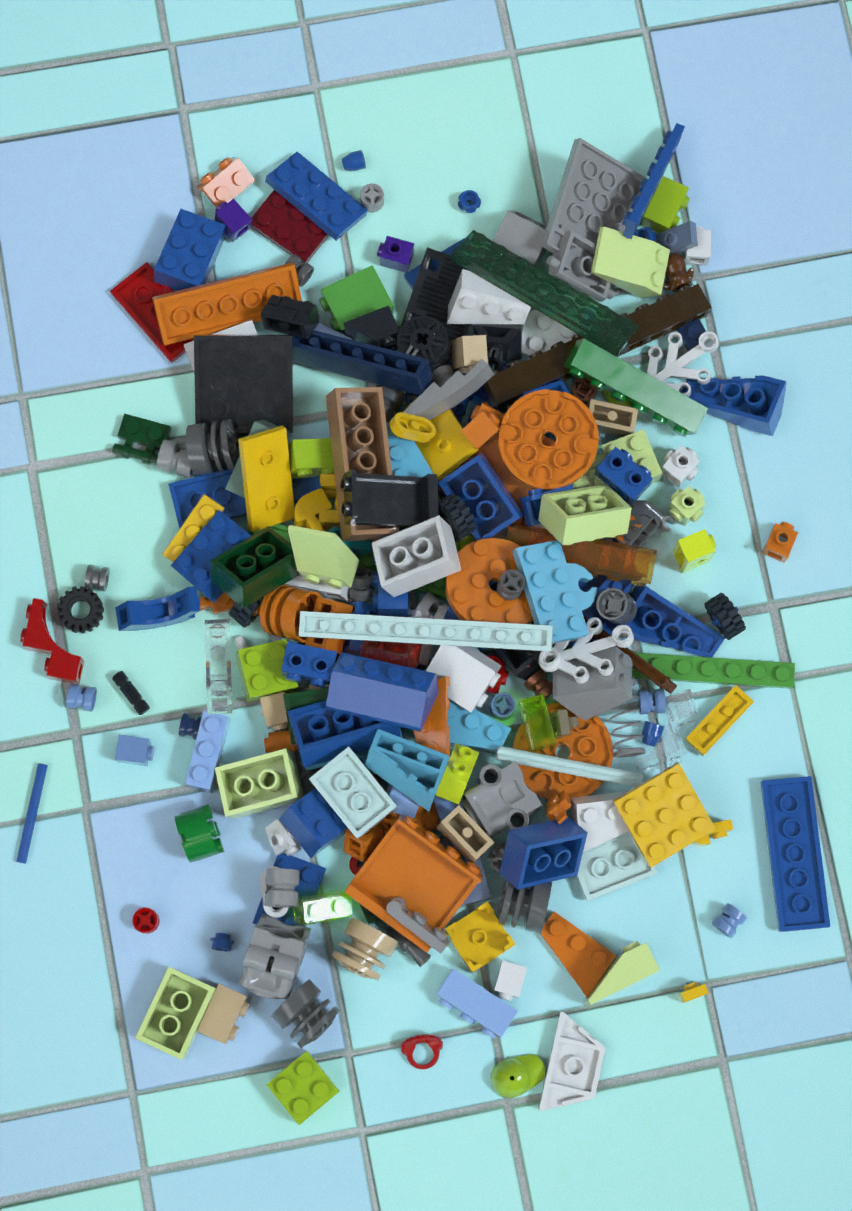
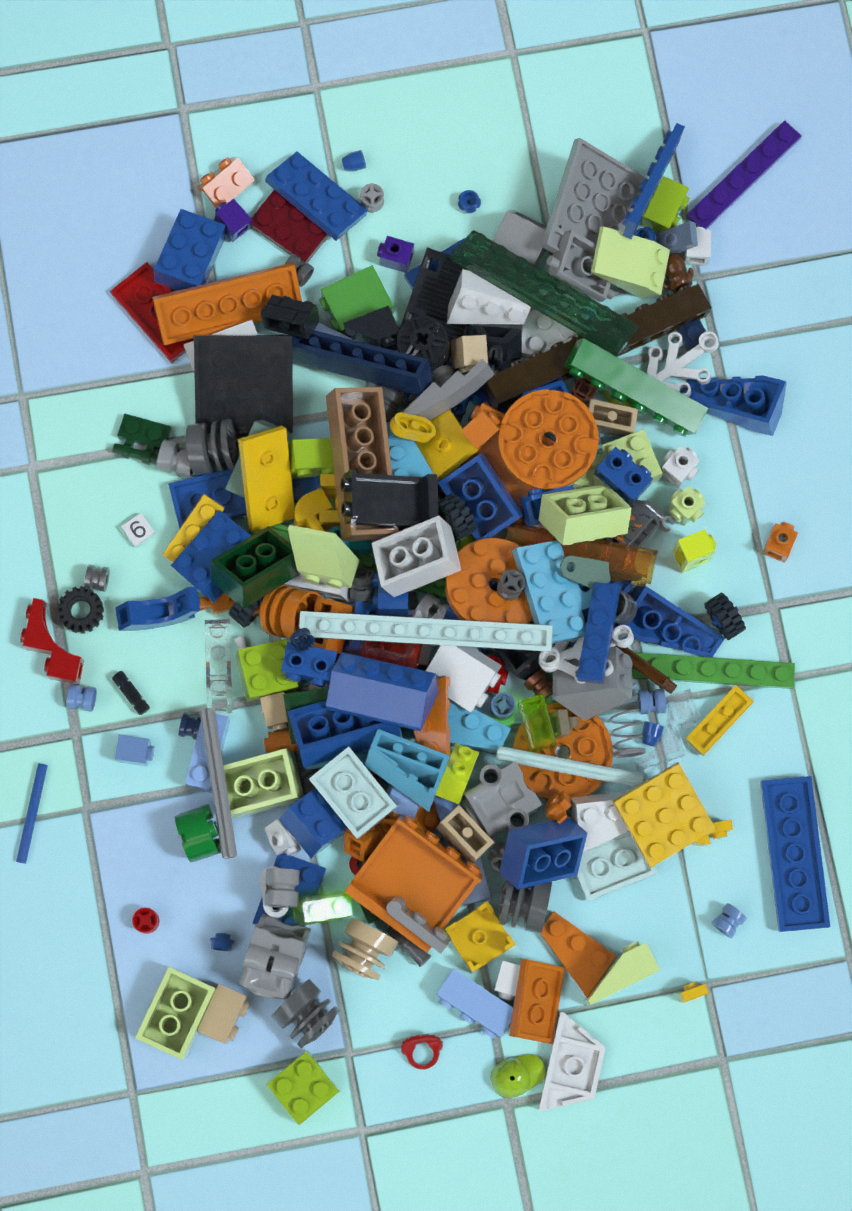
none -> white tile [121,513,156,548]
none -> light grey axle [200,708,237,859]
none -> dark blue bush [289,628,315,653]
none -> orange tile [509,959,565,1044]
none -> sand green piece [560,556,611,589]
none -> blue plate [577,582,621,684]
none -> dark purple plate [686,120,802,230]

